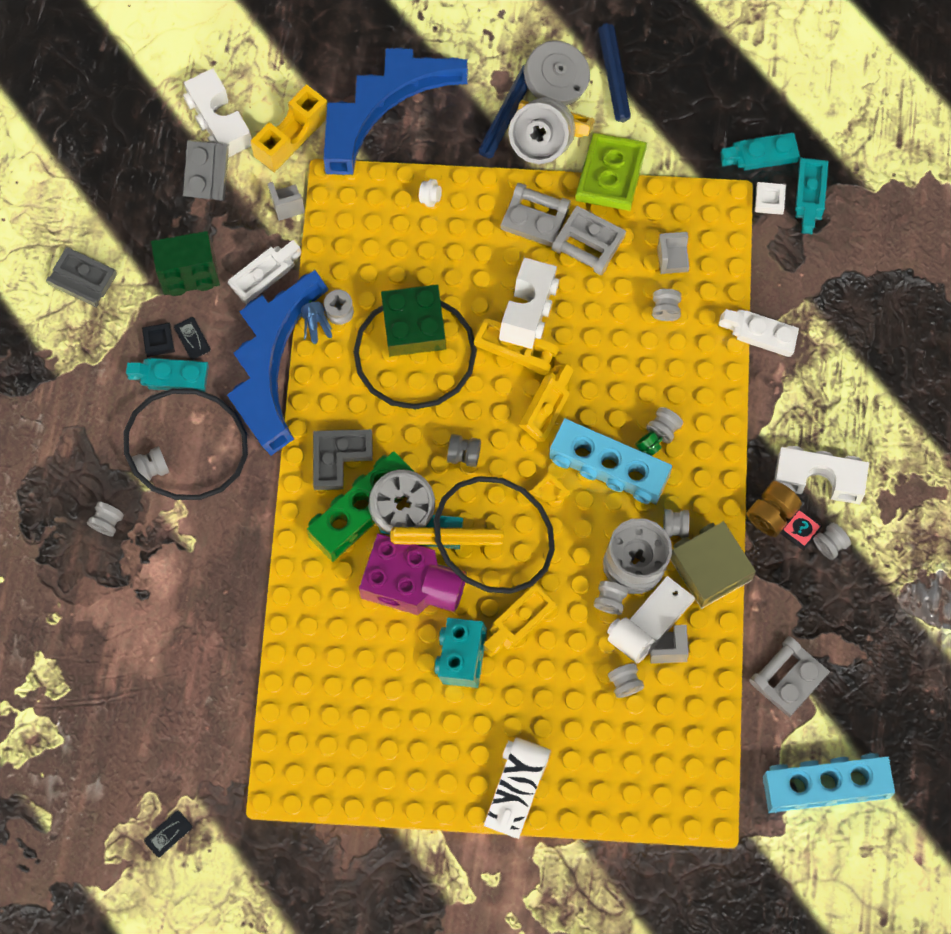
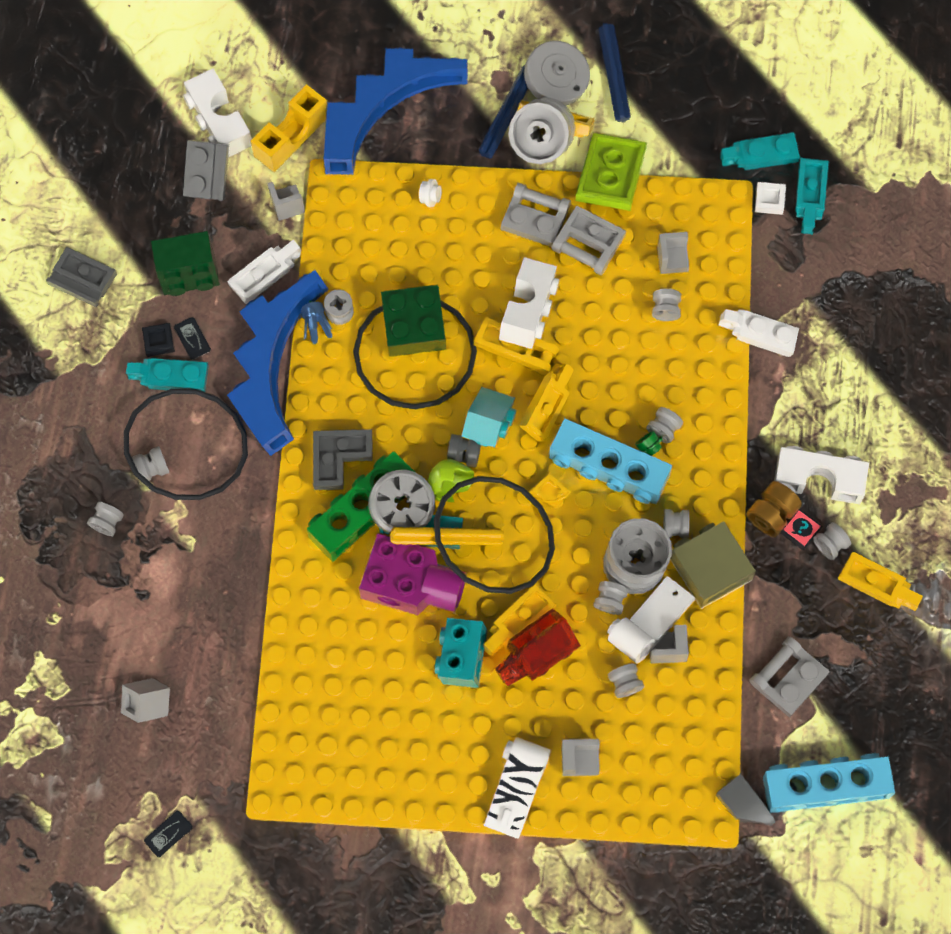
none -> light grey panel [121,678,170,723]
none -> lime hair [427,459,474,502]
none -> teal brick [461,387,517,447]
none -> clear red hinge [495,608,581,686]
none -> light grey panel [562,739,600,776]
none -> dark grey slope [716,774,776,826]
none -> yellow hinge [838,552,923,611]

